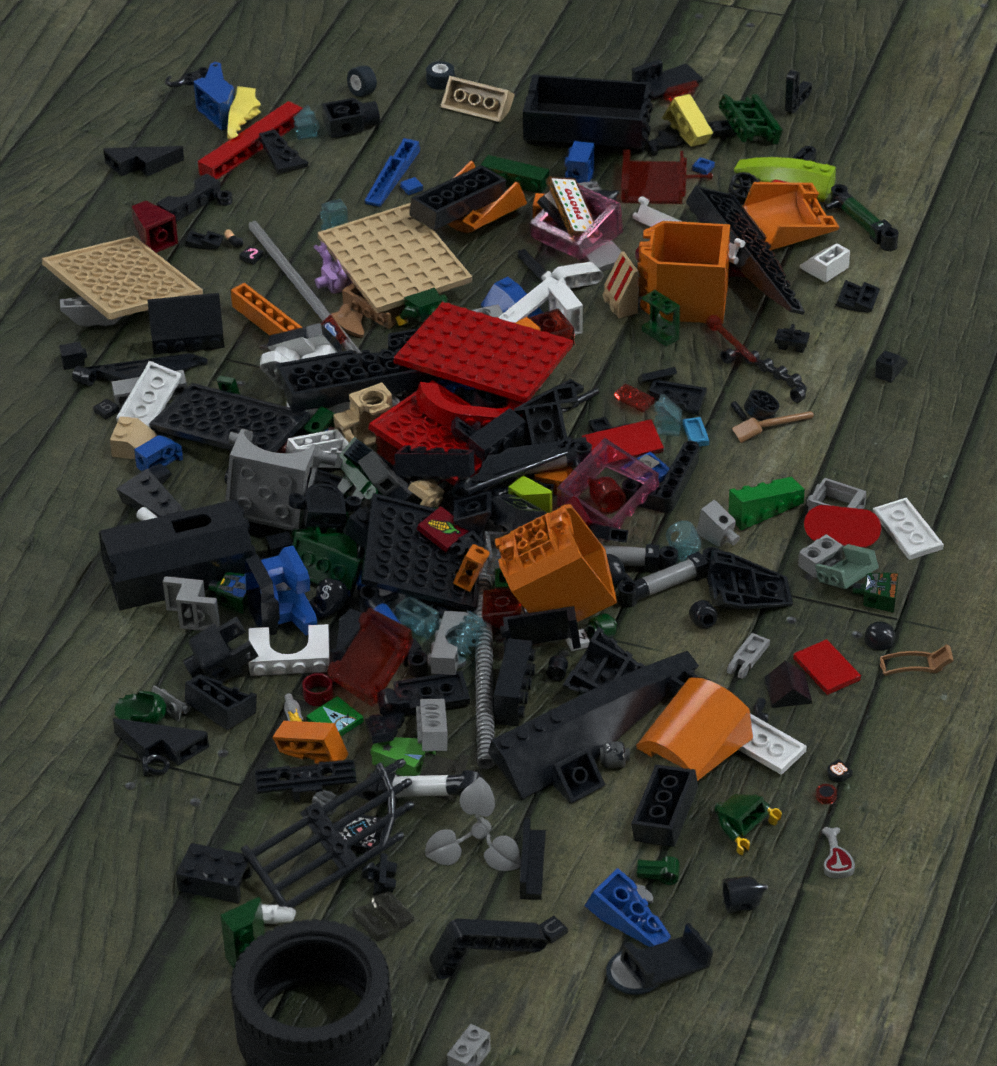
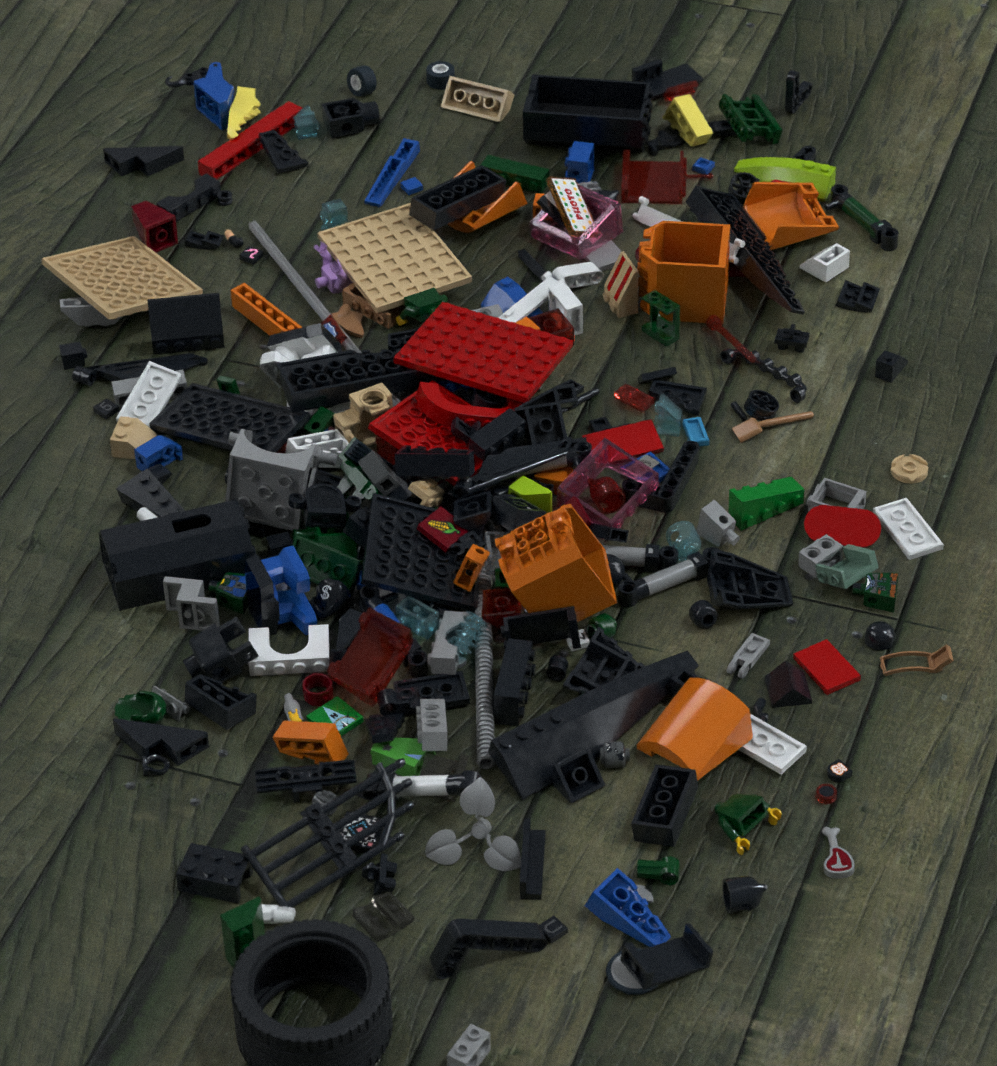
none -> tan tile [891,454,928,484]

